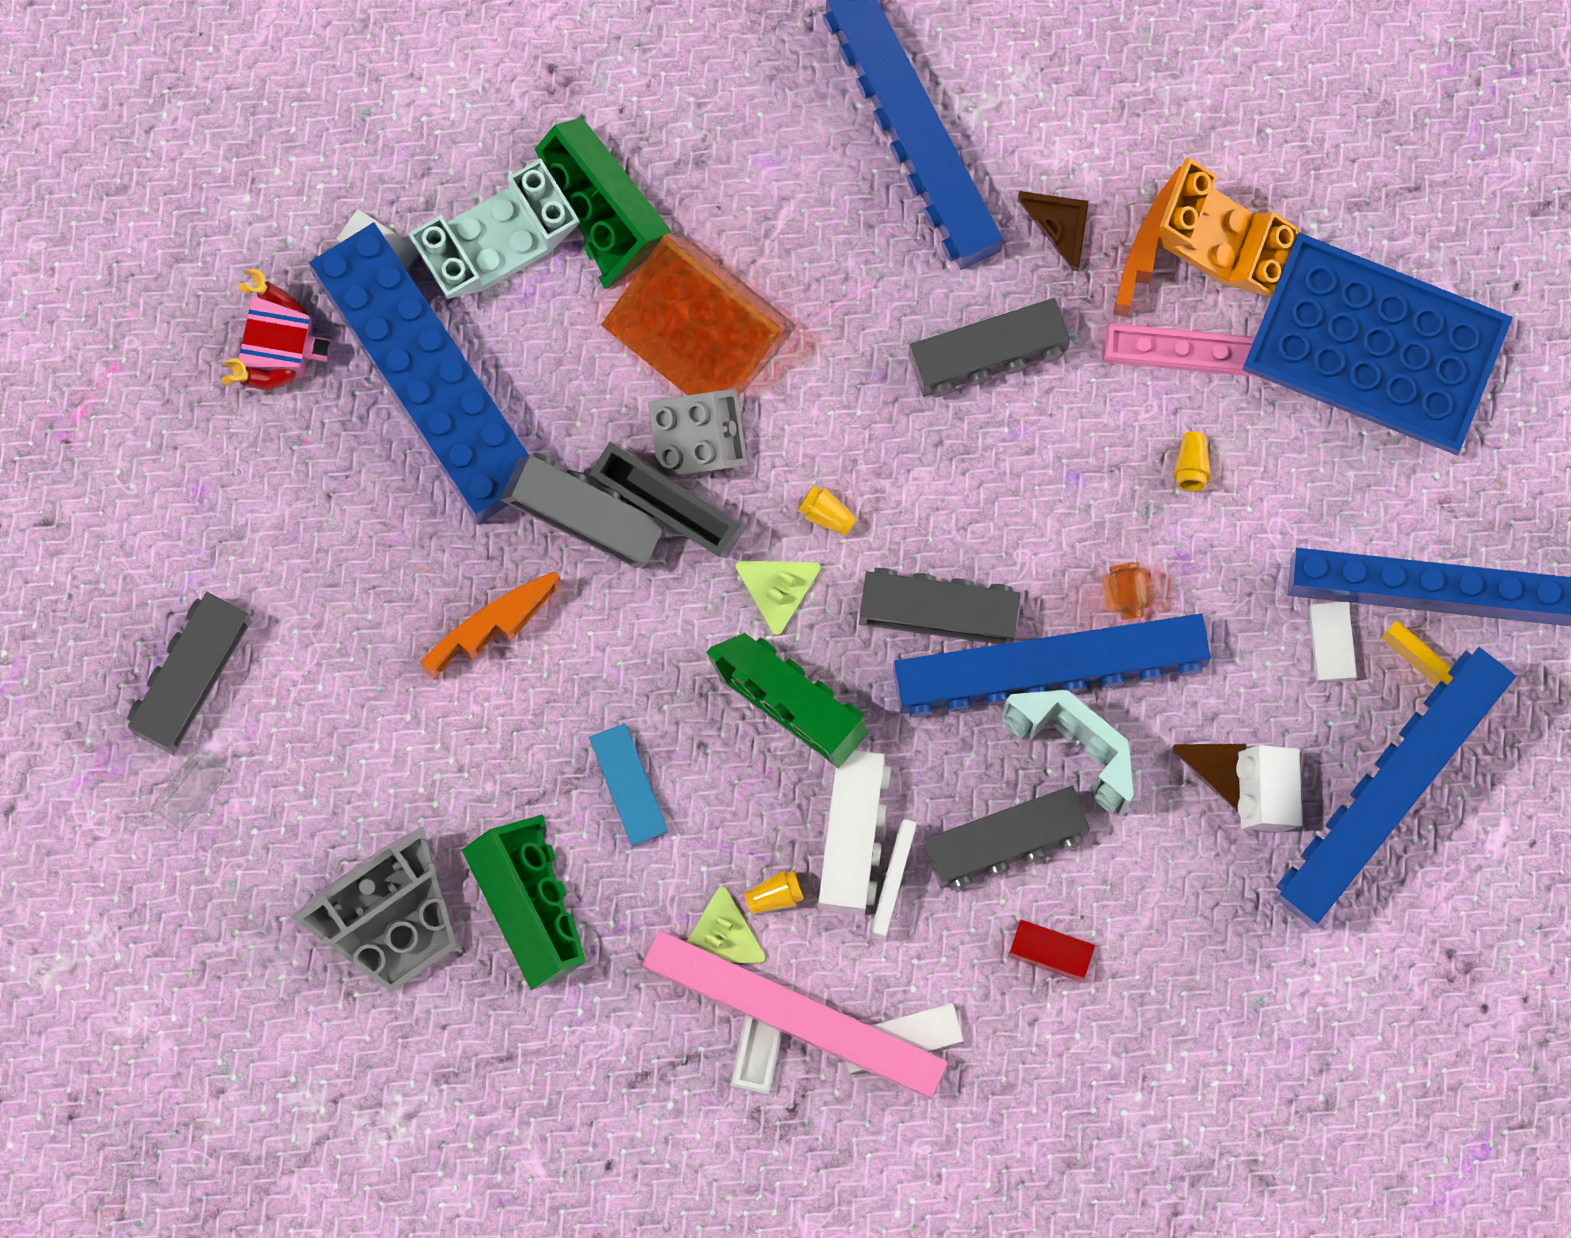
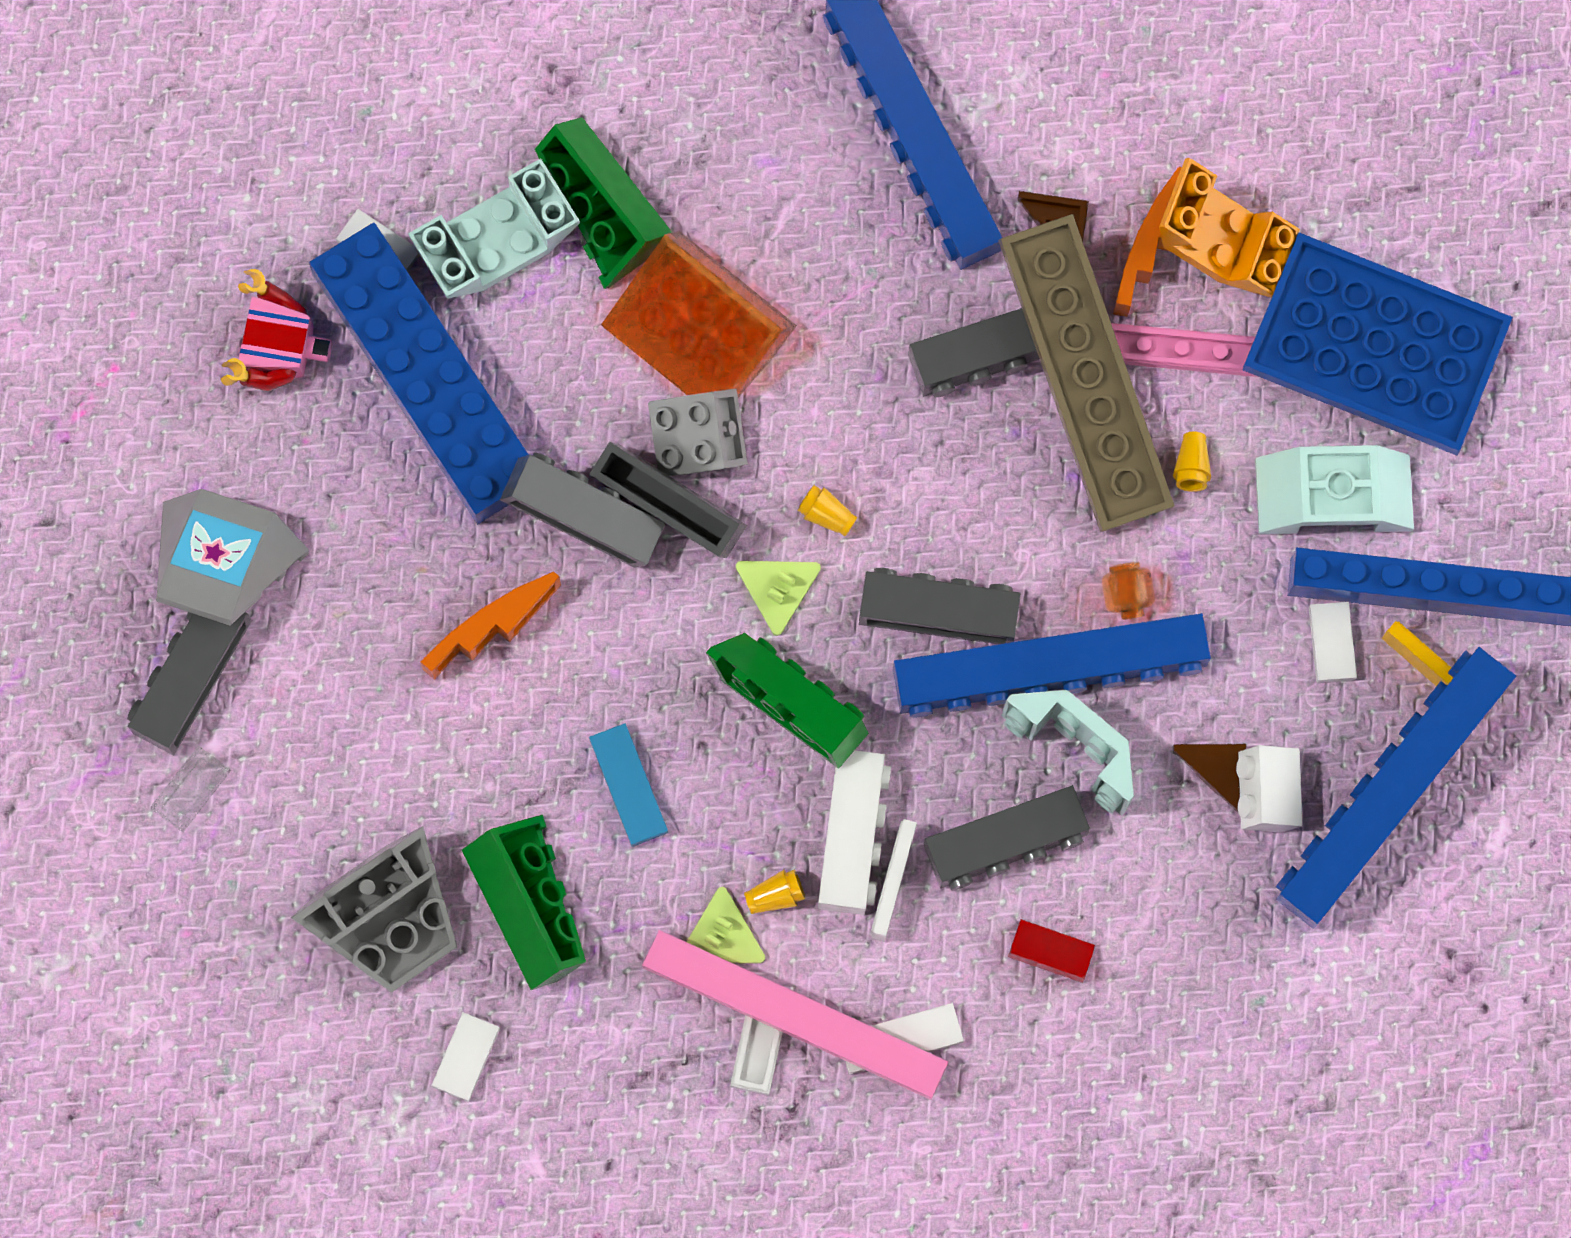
none -> light grey wedge [156,489,309,626]
none -> white tile [431,1012,500,1102]
none -> dark tan plate [998,214,1175,532]
none -> light aqua slope [1255,445,1414,534]

